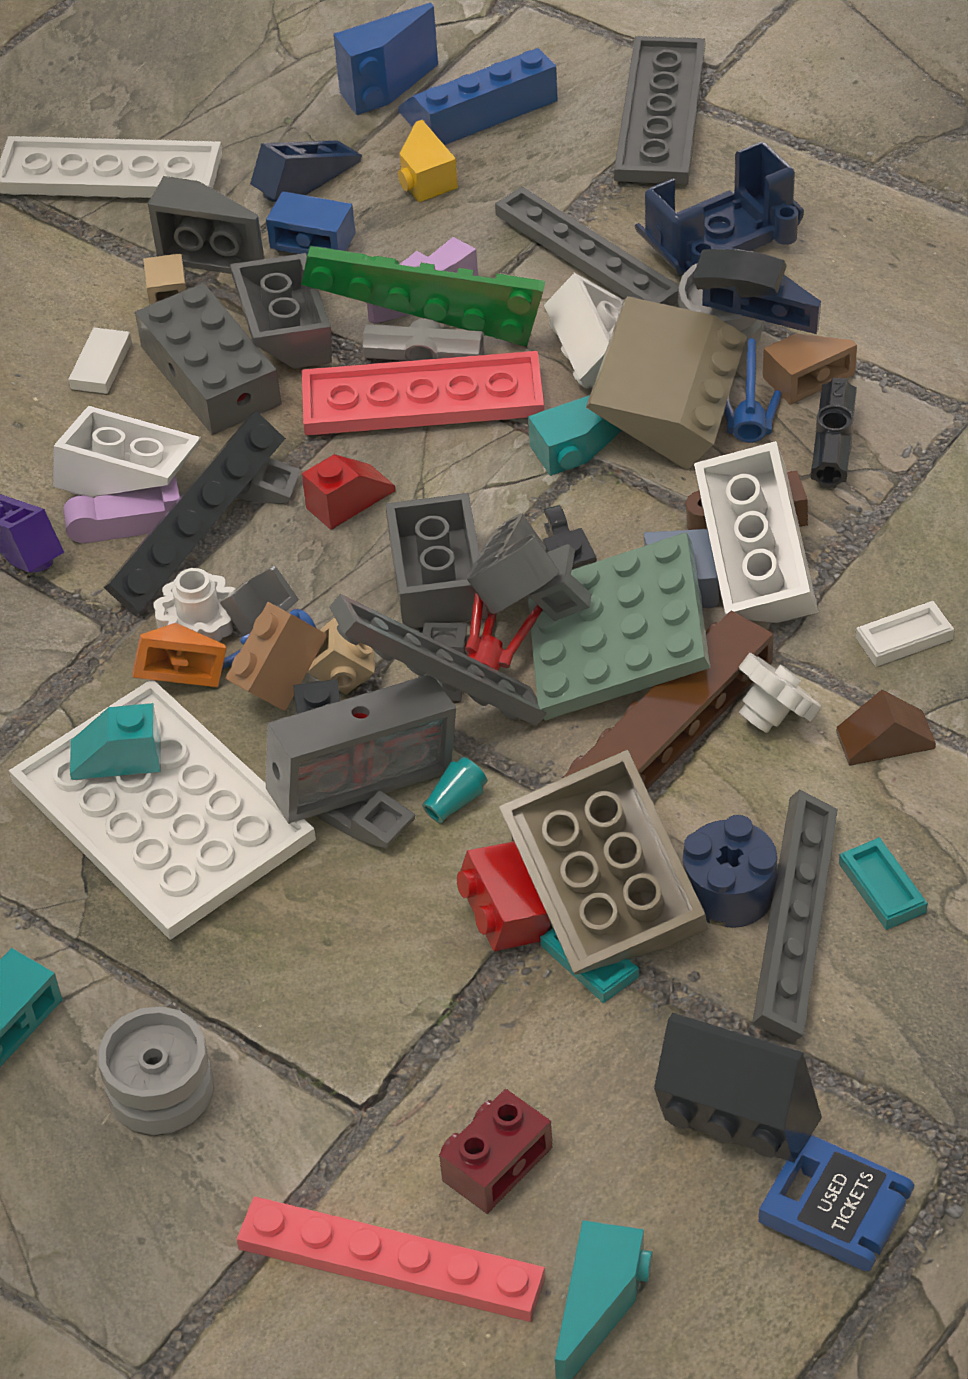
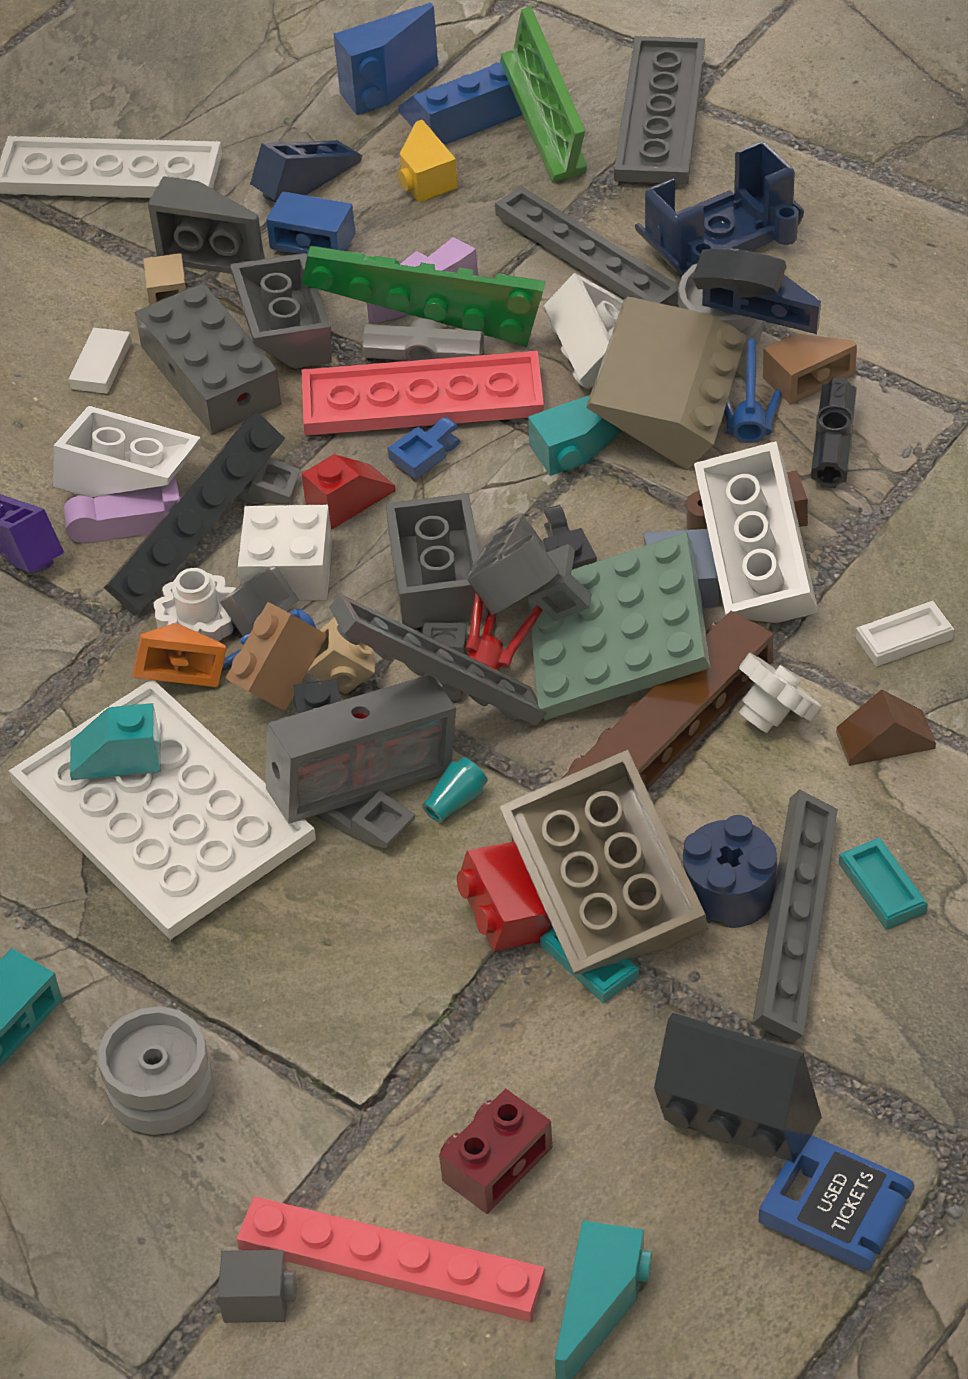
none -> dark grey brick [218,1250,297,1323]
none -> white brick [238,505,332,601]
none -> blue plate [387,417,460,479]
none -> bright green fence [500,7,588,183]

